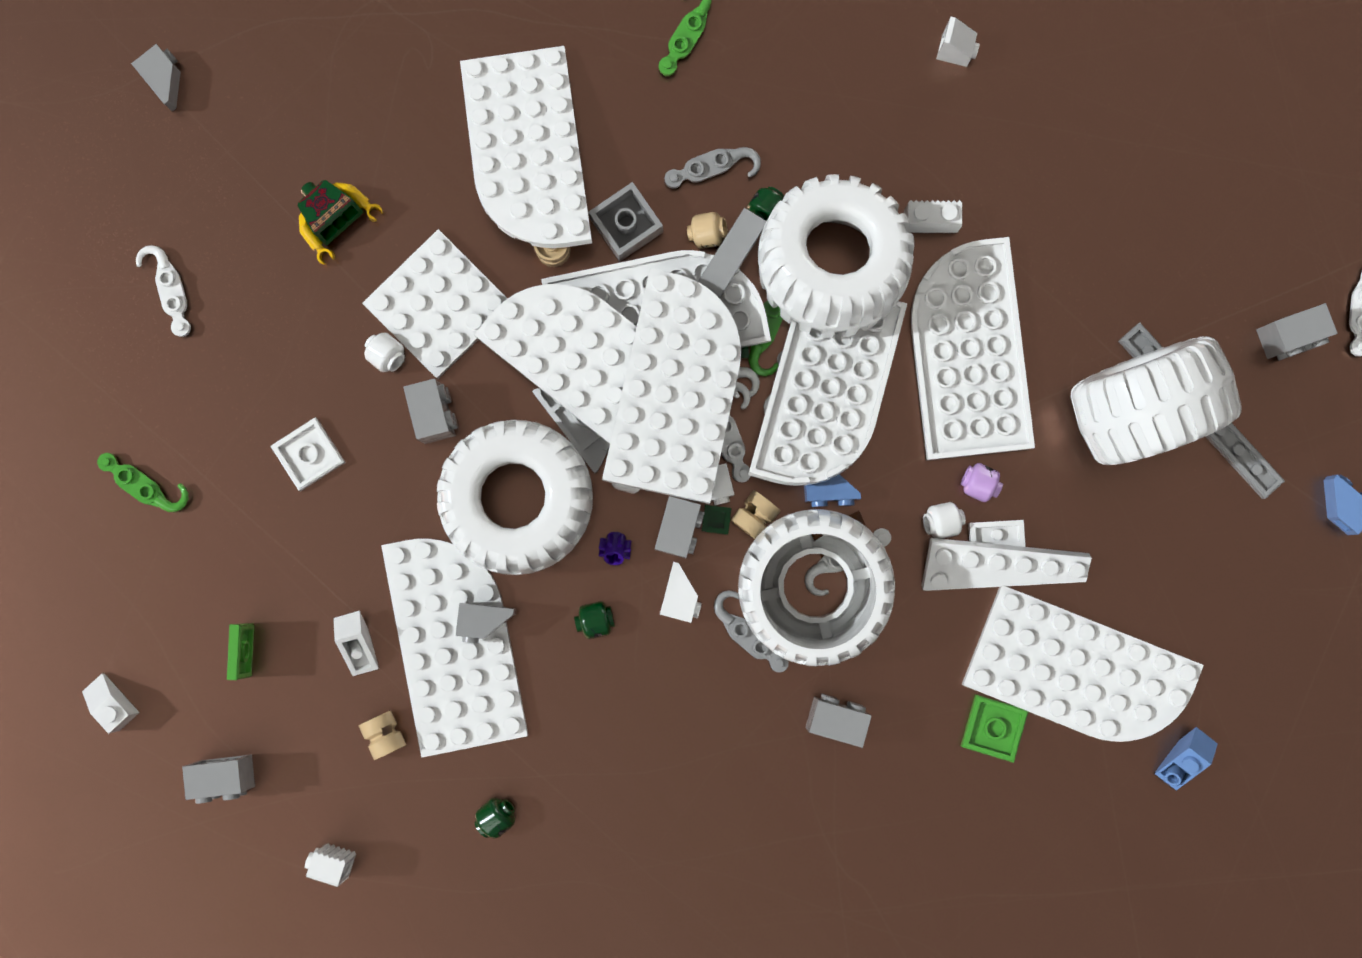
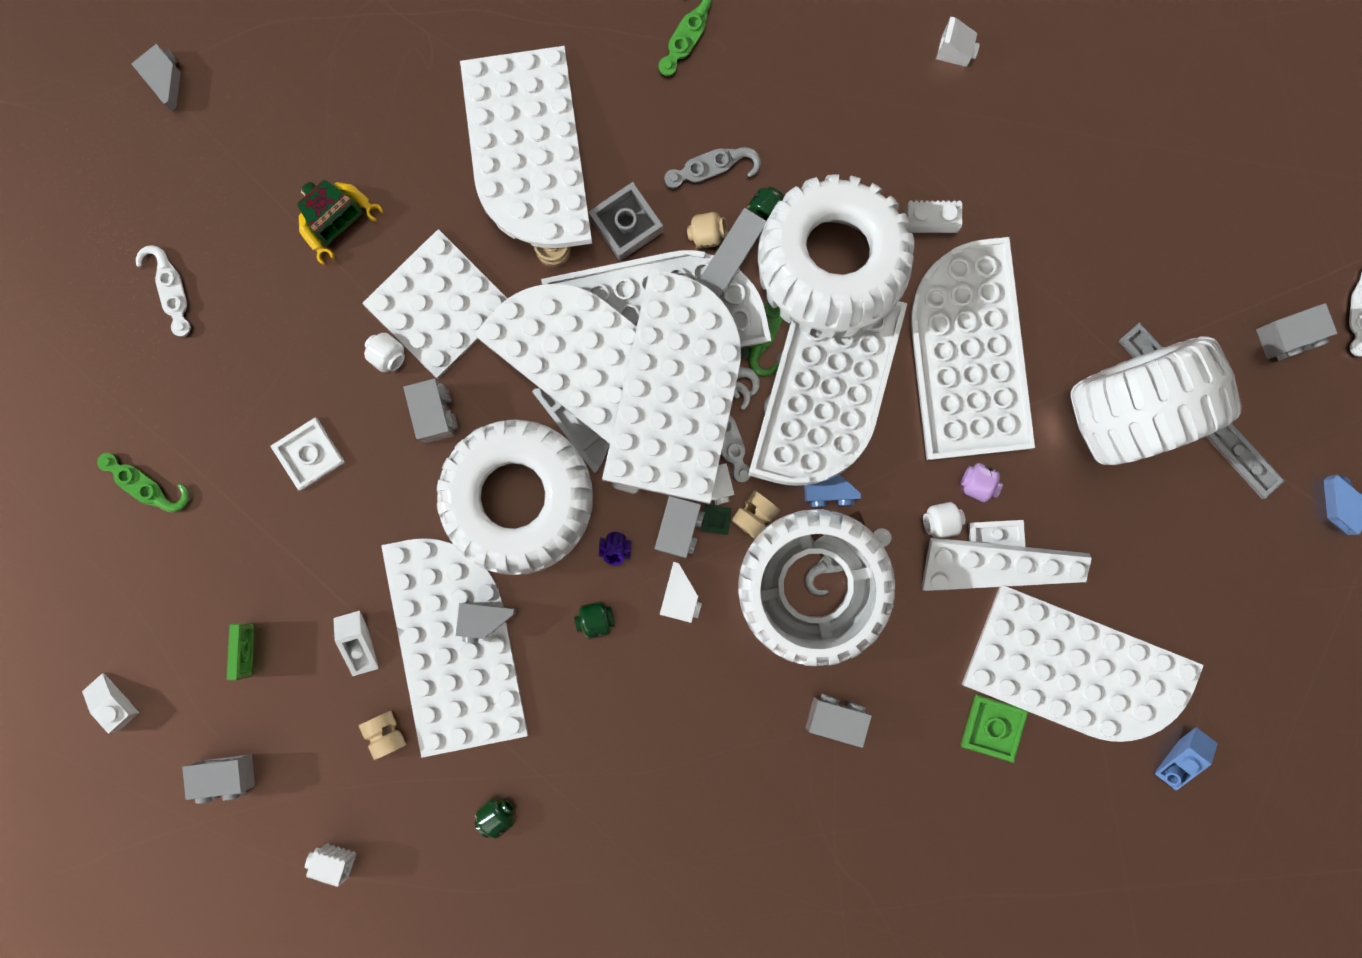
light grey piece [714,590,789,672] -> none

